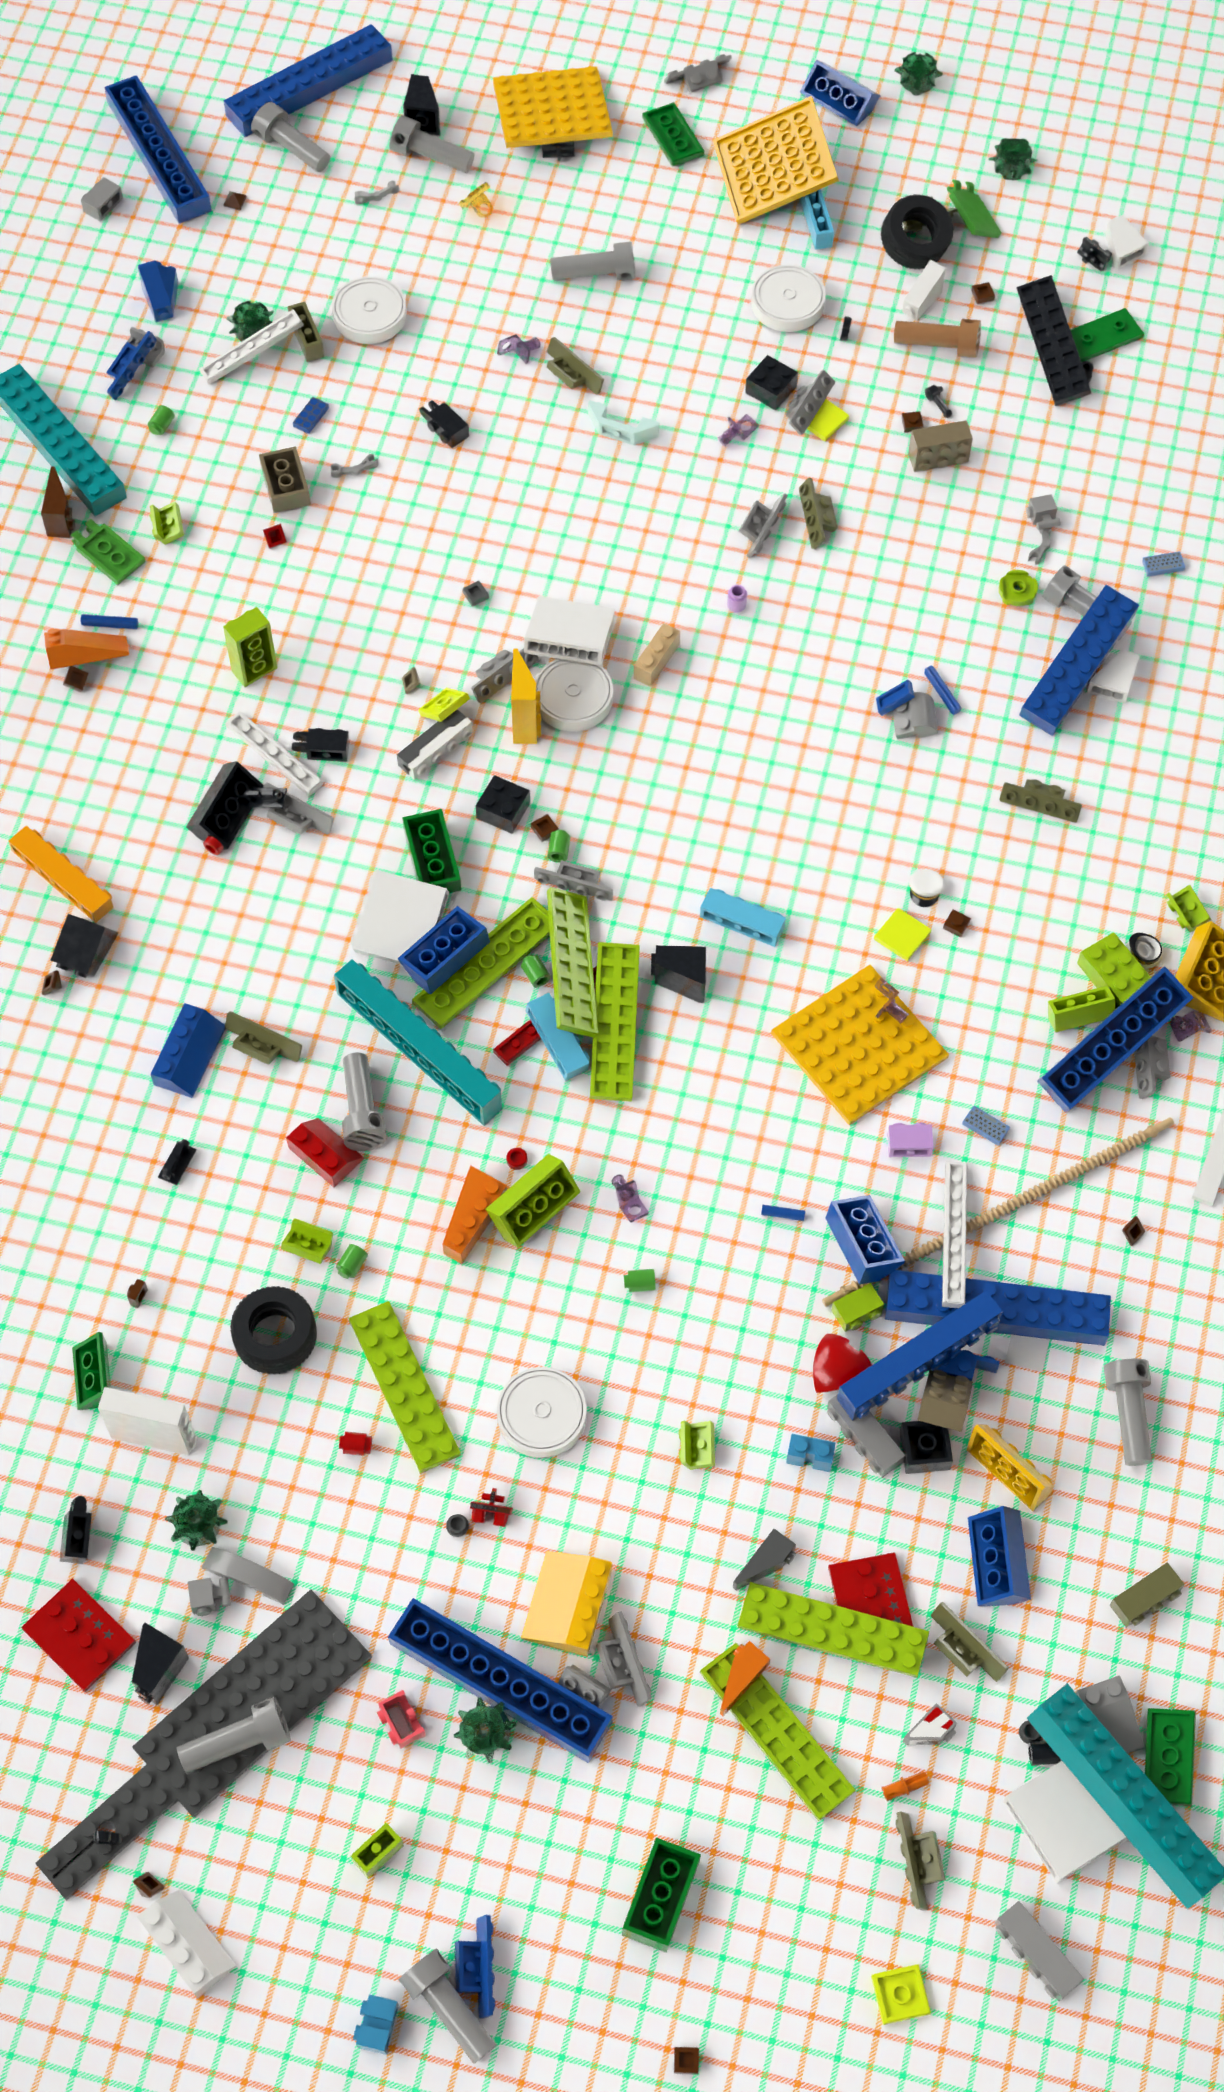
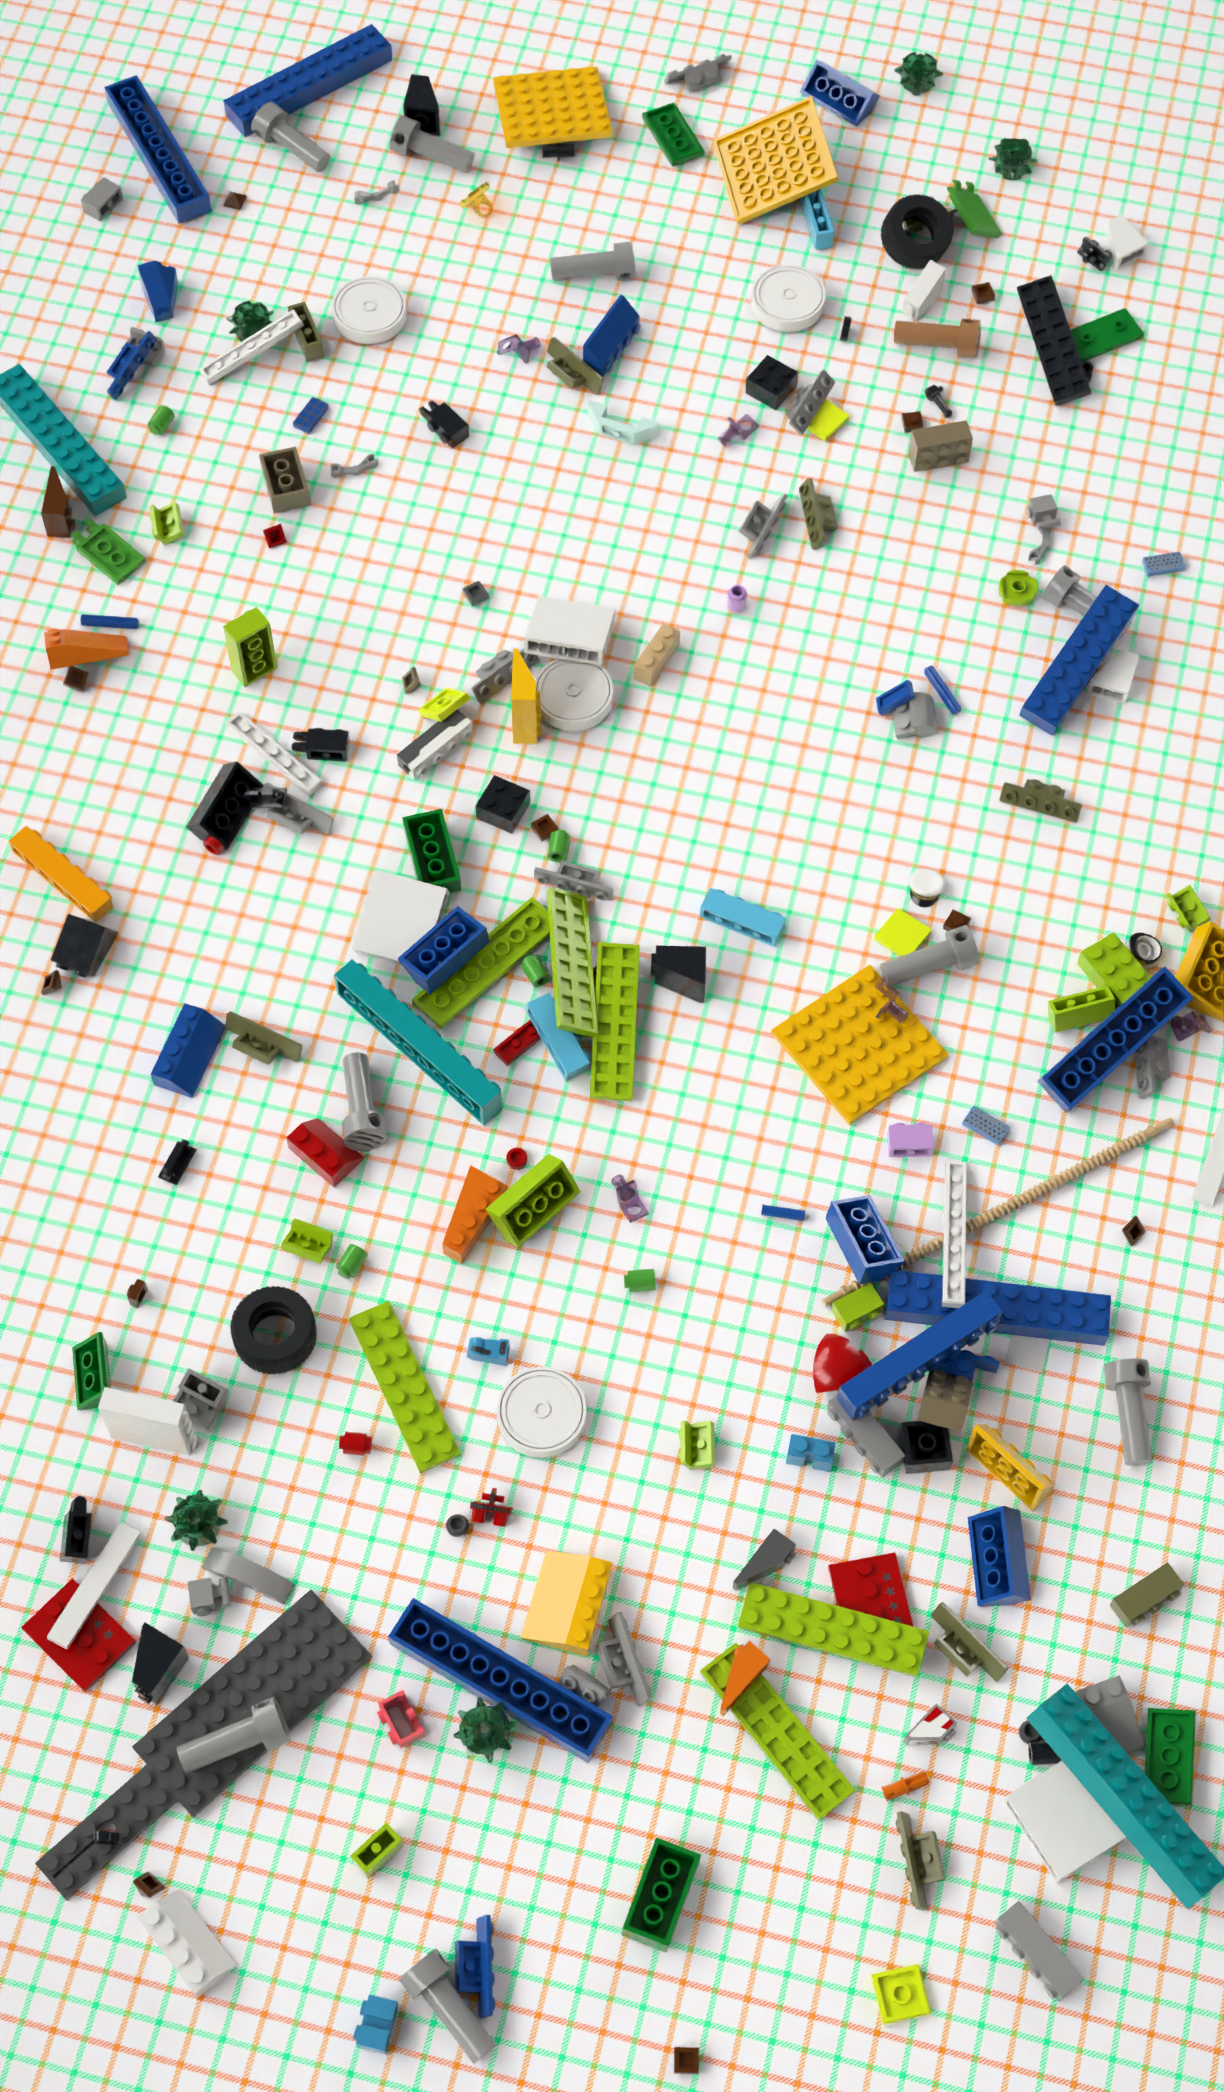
none -> white tile [47,1522,141,1650]
none -> light grey brick [173,1368,229,1431]
none -> dark azure leg [466,1337,510,1366]
none -> blue slope [583,294,641,377]
none -> light grey piece [880,925,980,987]

